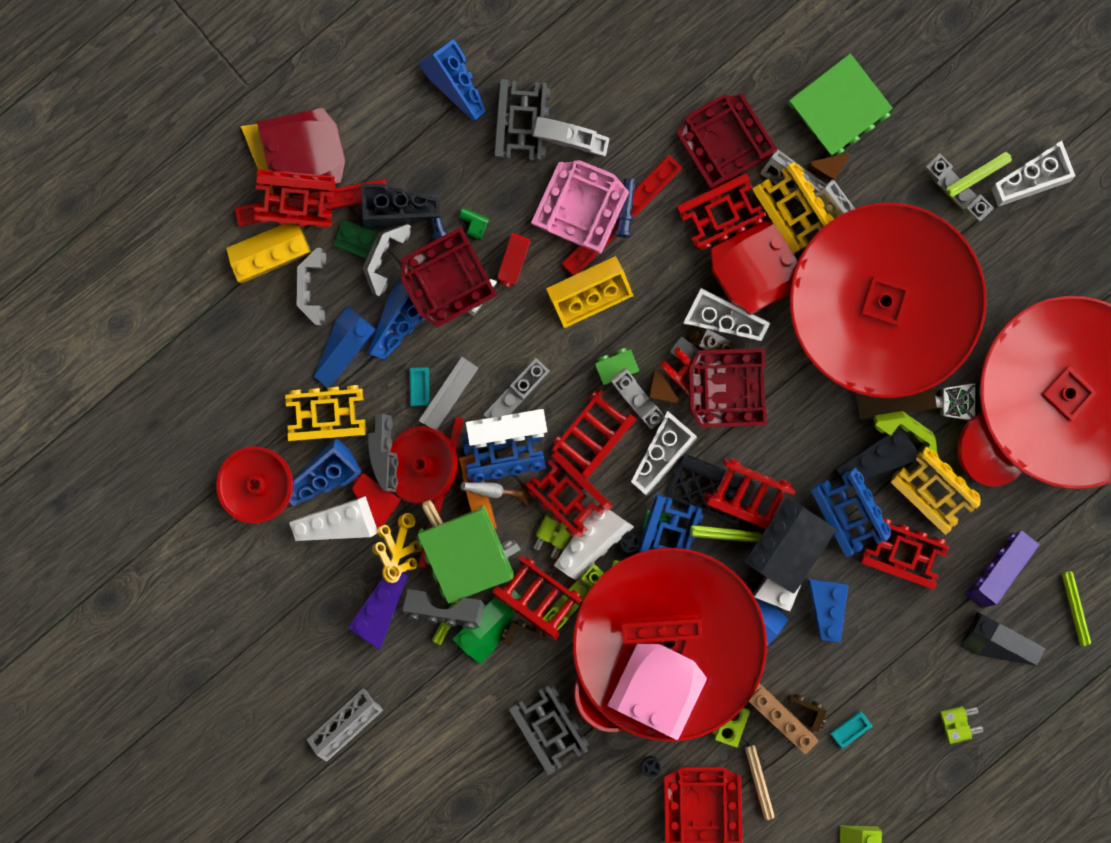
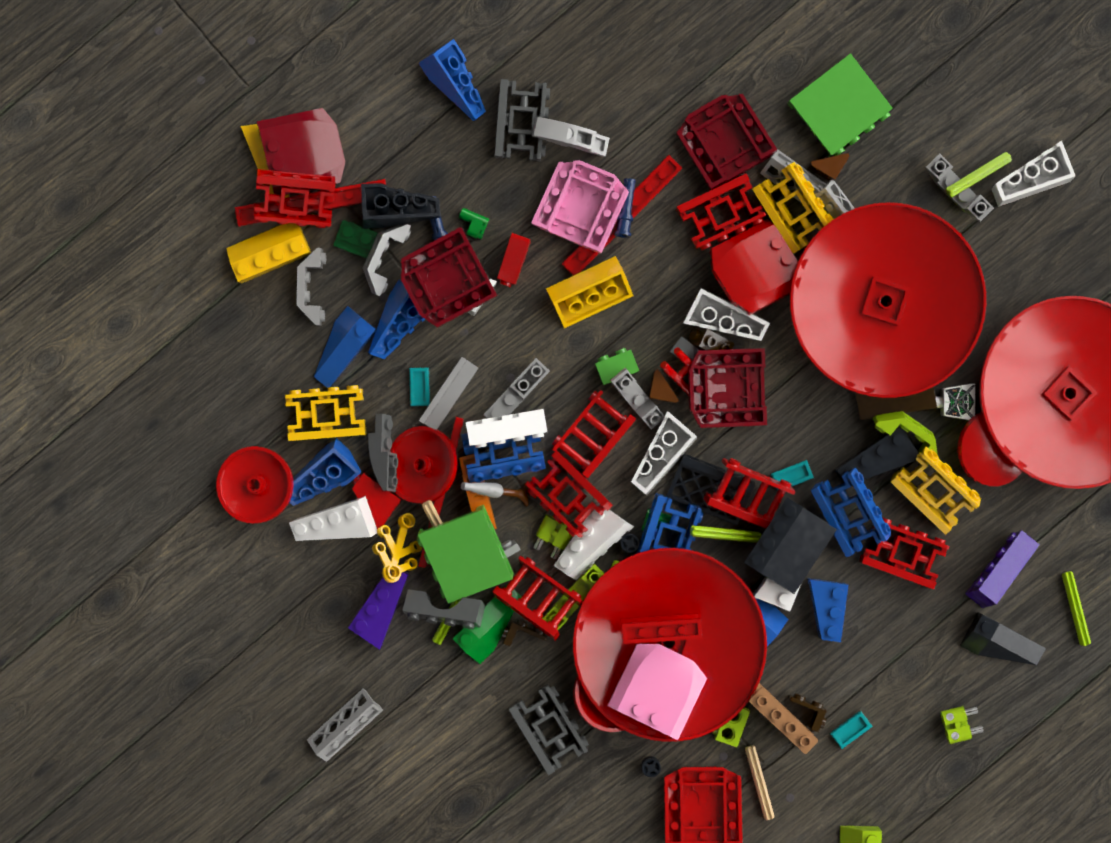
none -> teal tile [771,460,814,491]

